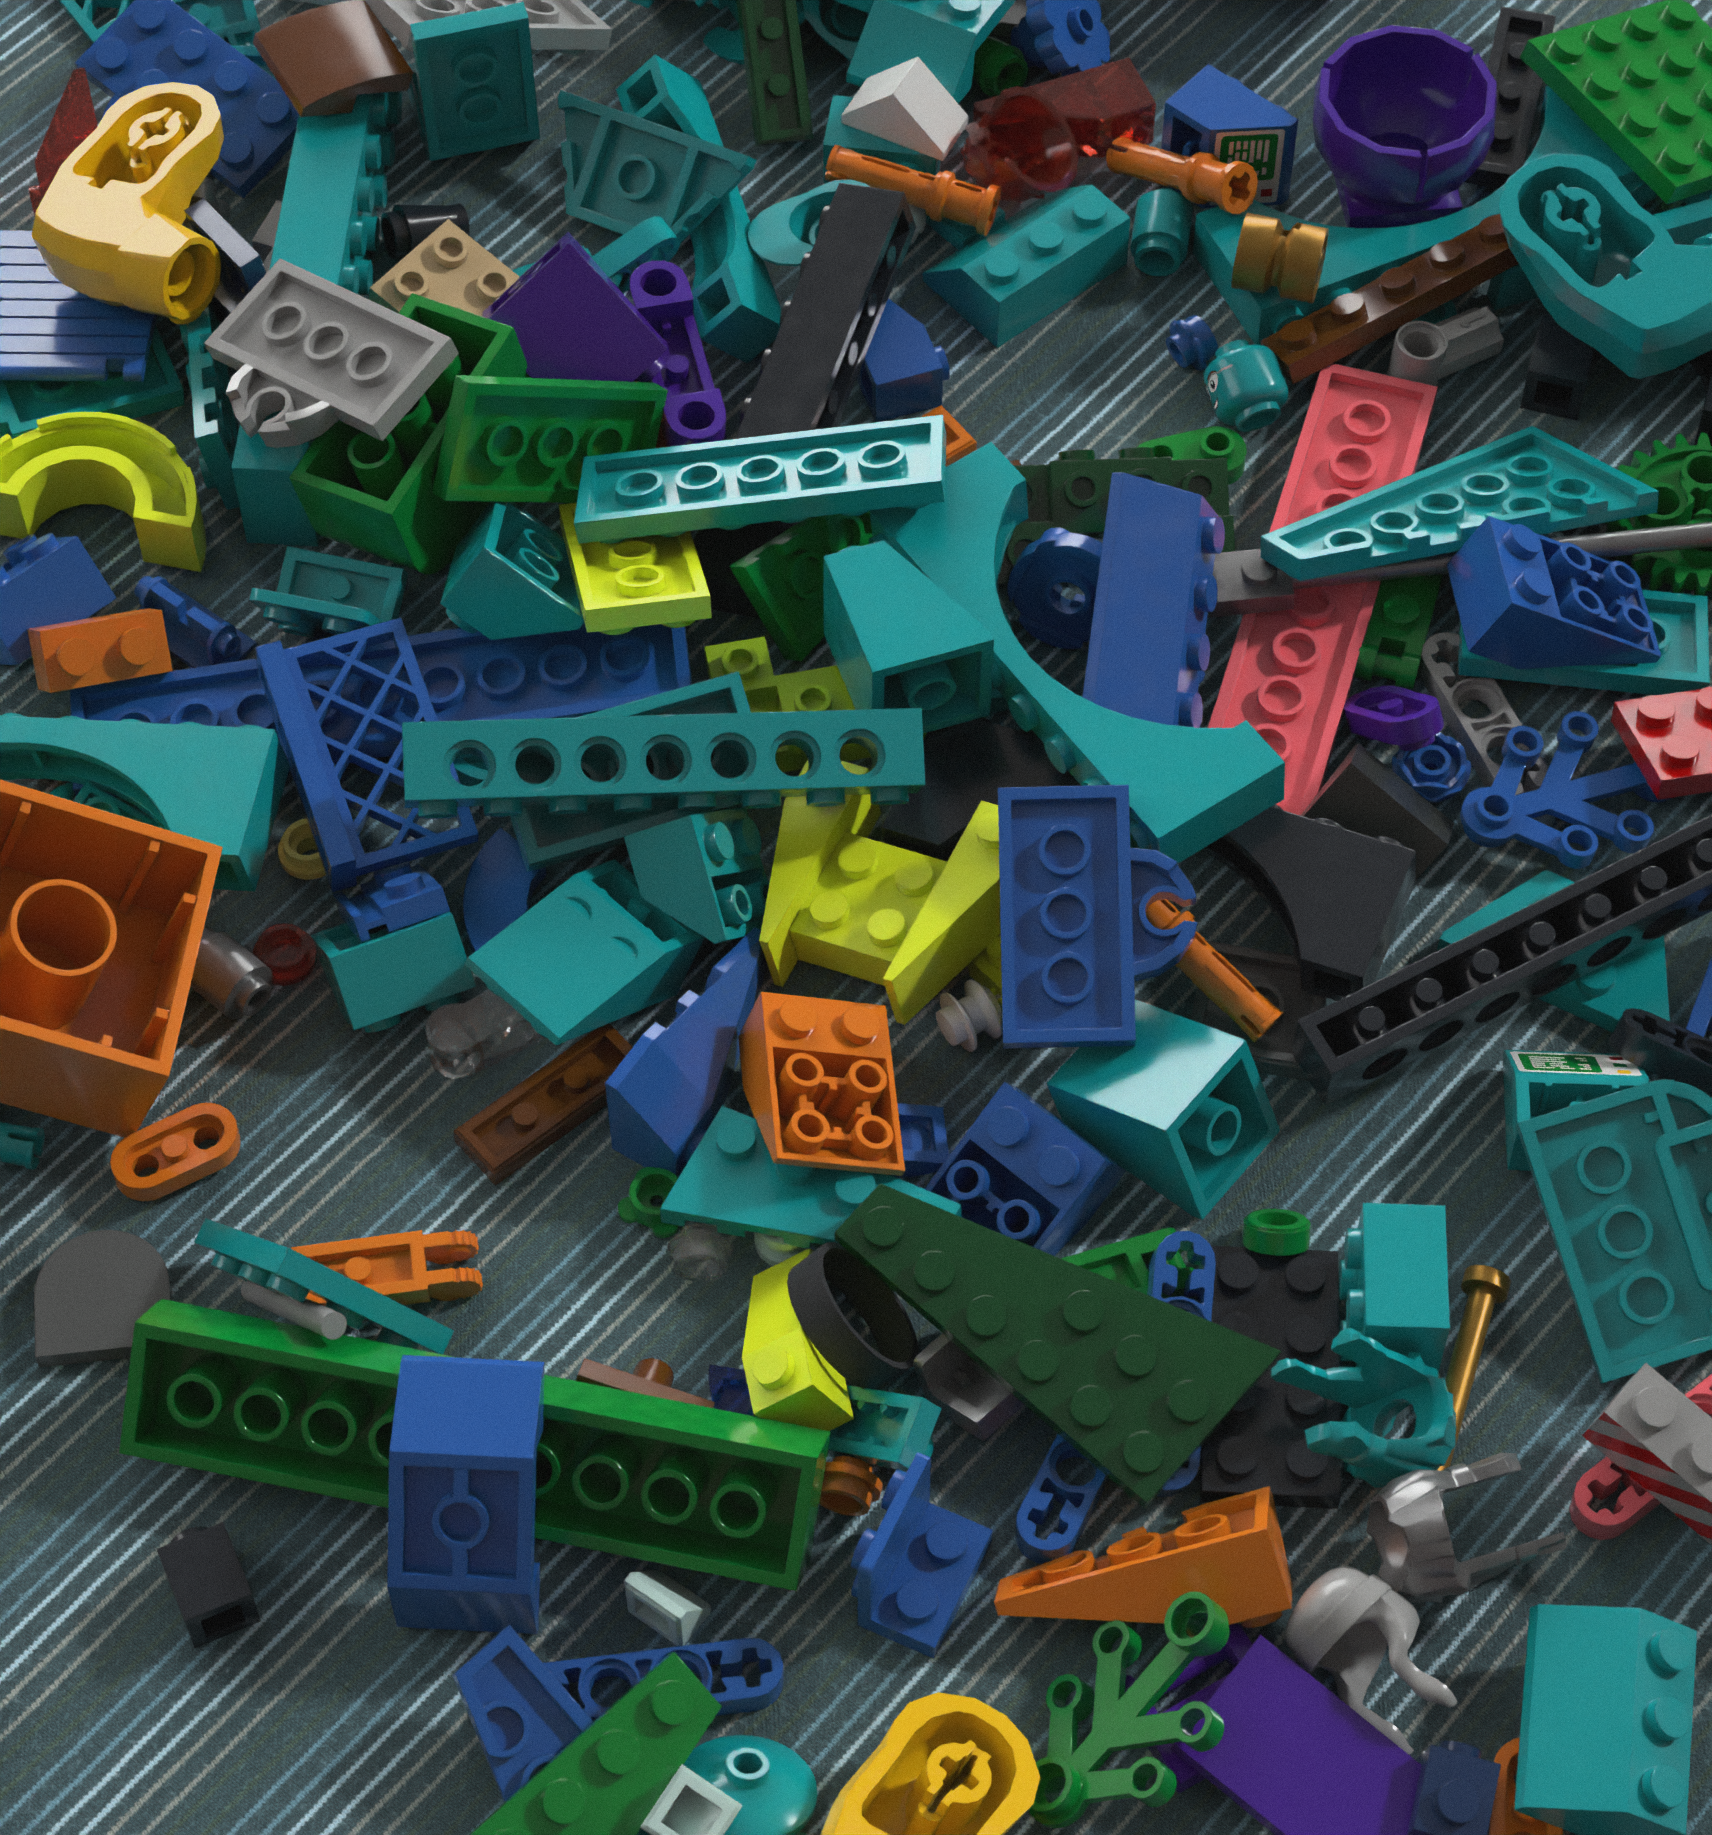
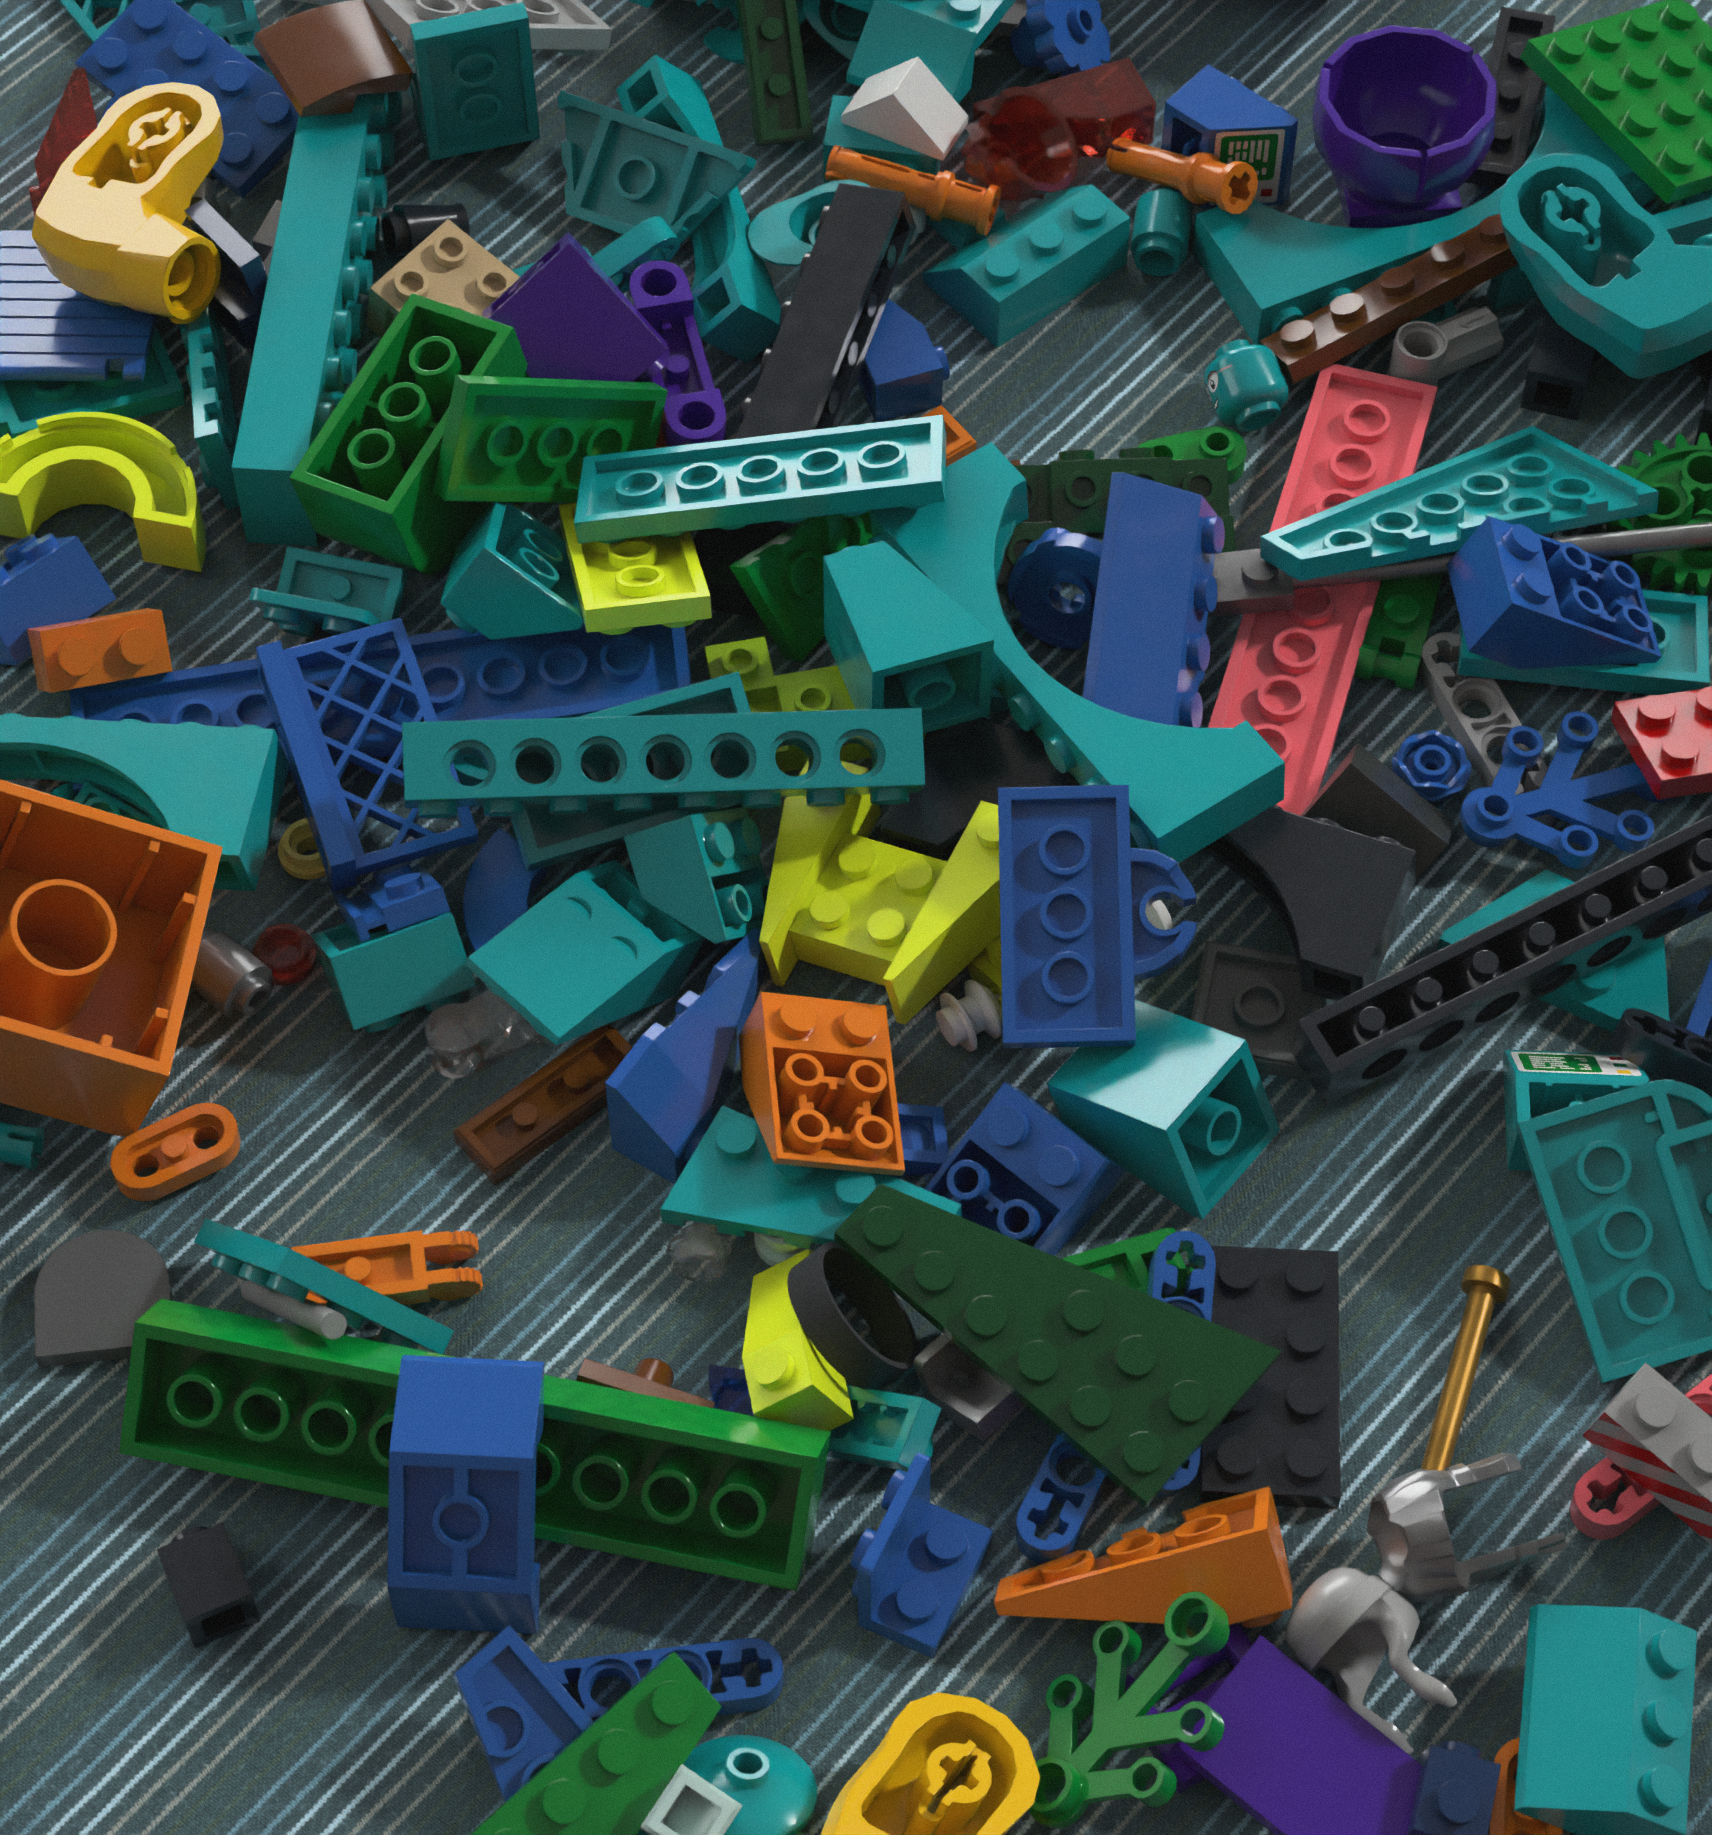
blue hinge [134,576,257,668] -> none
light grey plate [204,258,459,448] -> none
green plate [618,1167,678,1238] -> none
light aqua slope [624,1570,711,1646] -> none
orange plate [819,1456,883,1516] -> none
green cone [972,36,1028,98] -> none
orange pin [1146,899,1283,1043] -> none
blue plate [1166,315,1218,371] -> none
pearl gold wheel [1232,213,1329,304] -> none
green tile [1242,1209,1311,1256] -> none
teal piece [1271,1328,1456,1488] -> none
teal brick [1339,1203,1450,1373] -> none
dark purple plate [1343,686,1444,751] -> none

